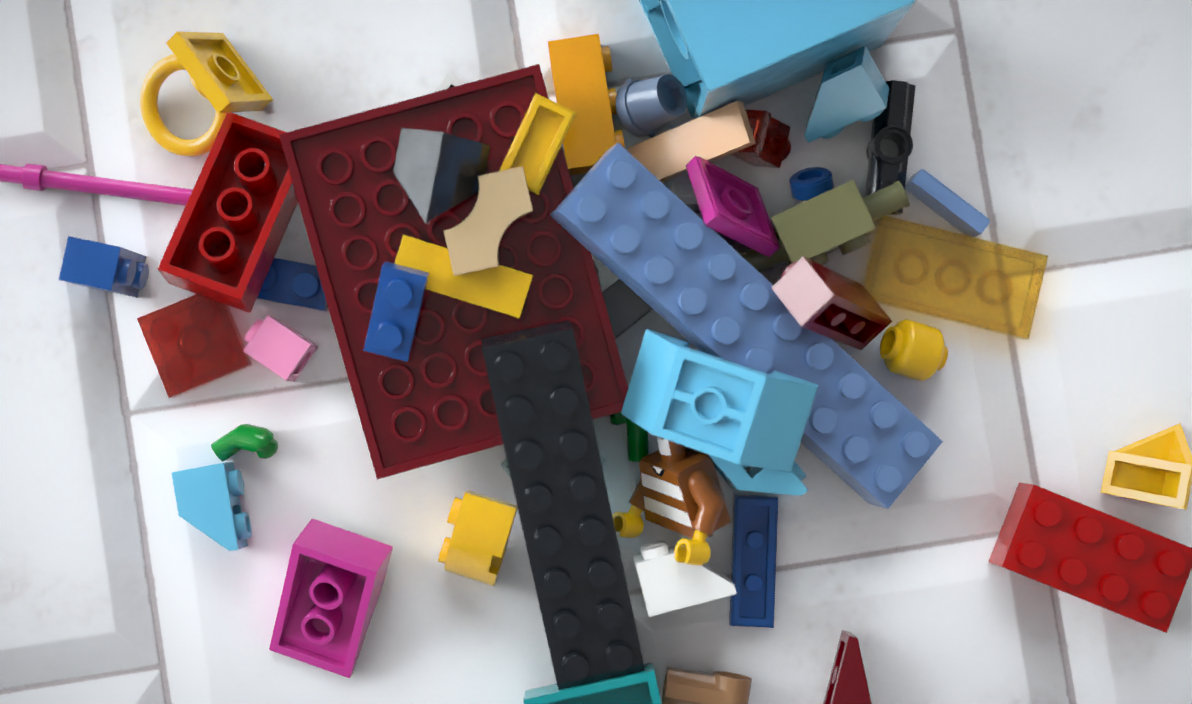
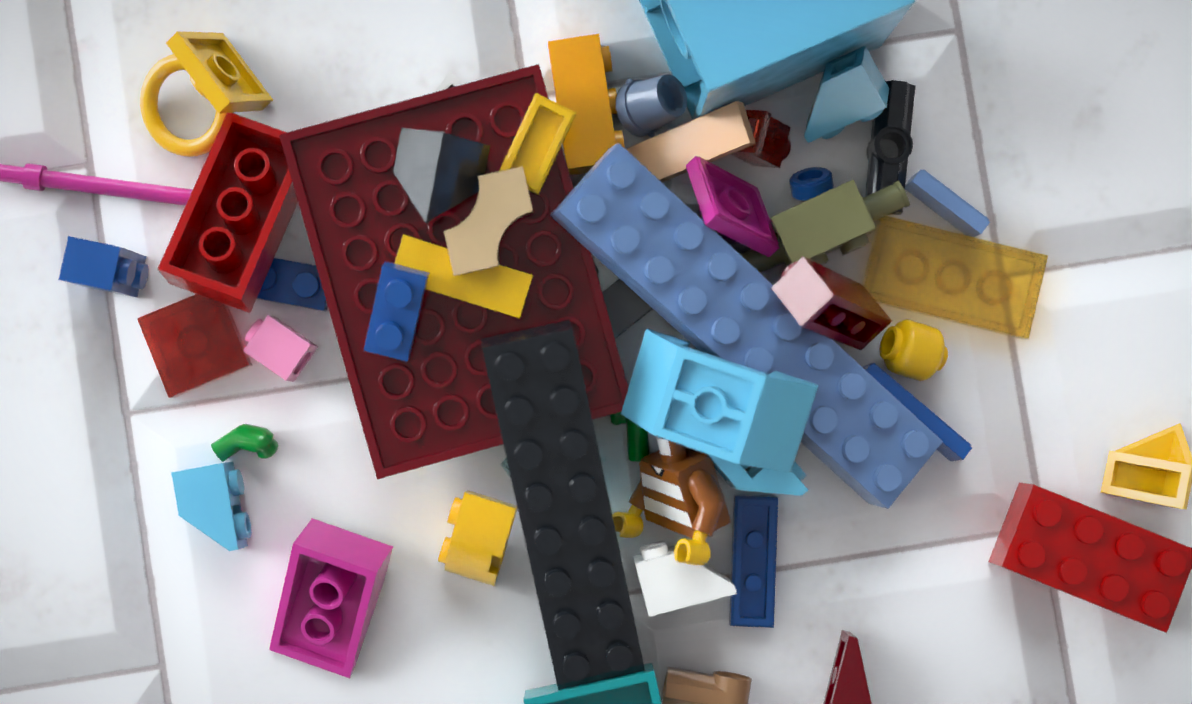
none -> blue tile [863,363,972,462]

